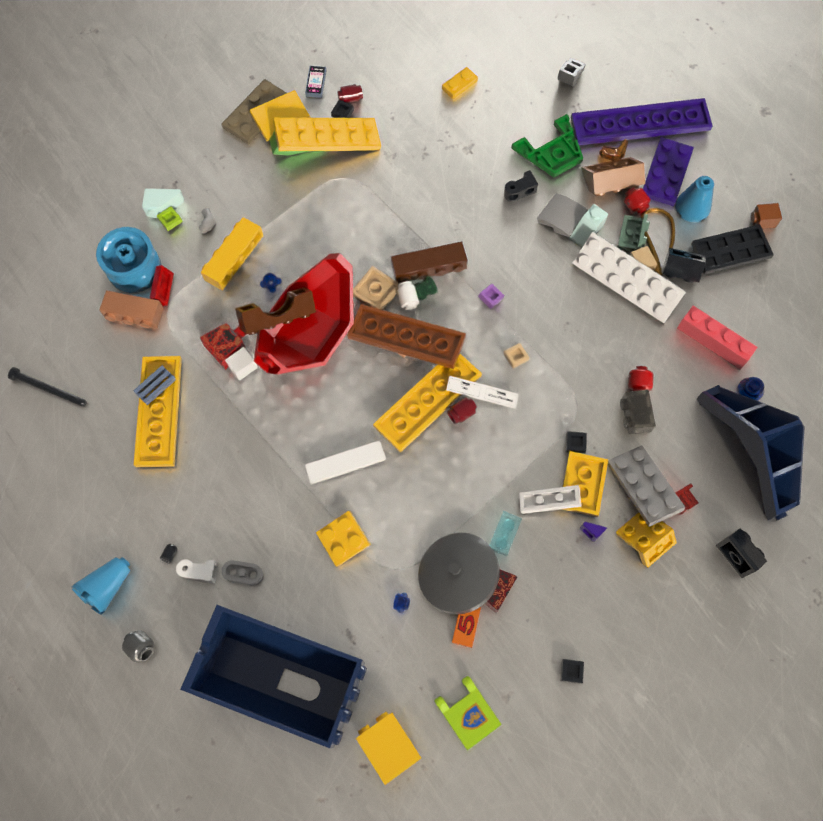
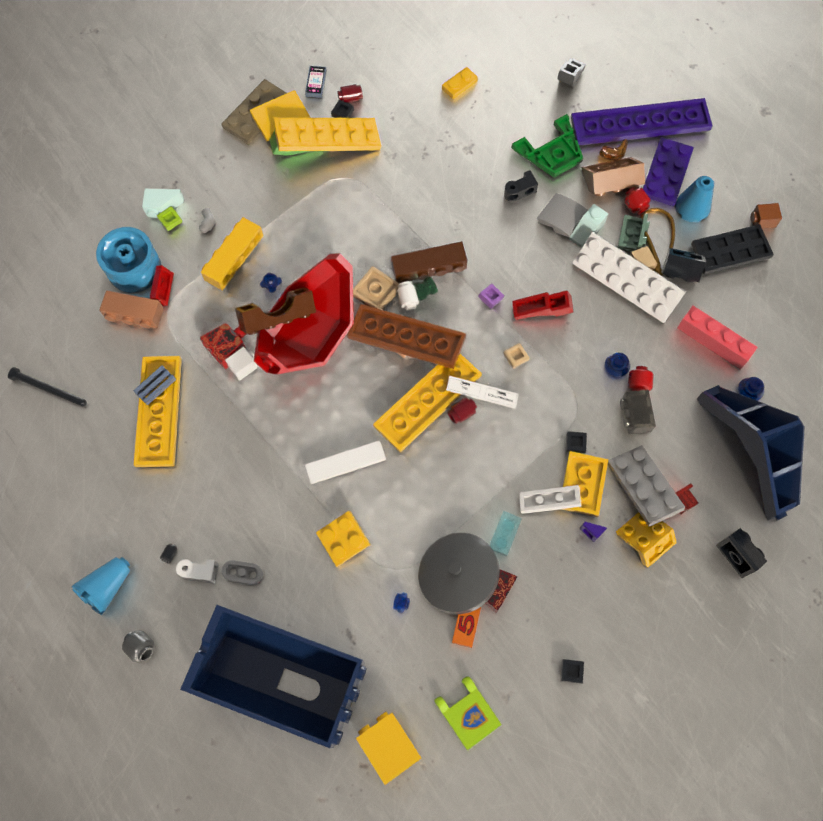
none -> red slope [512,290,574,320]
none -> clear blue cone [605,352,631,377]

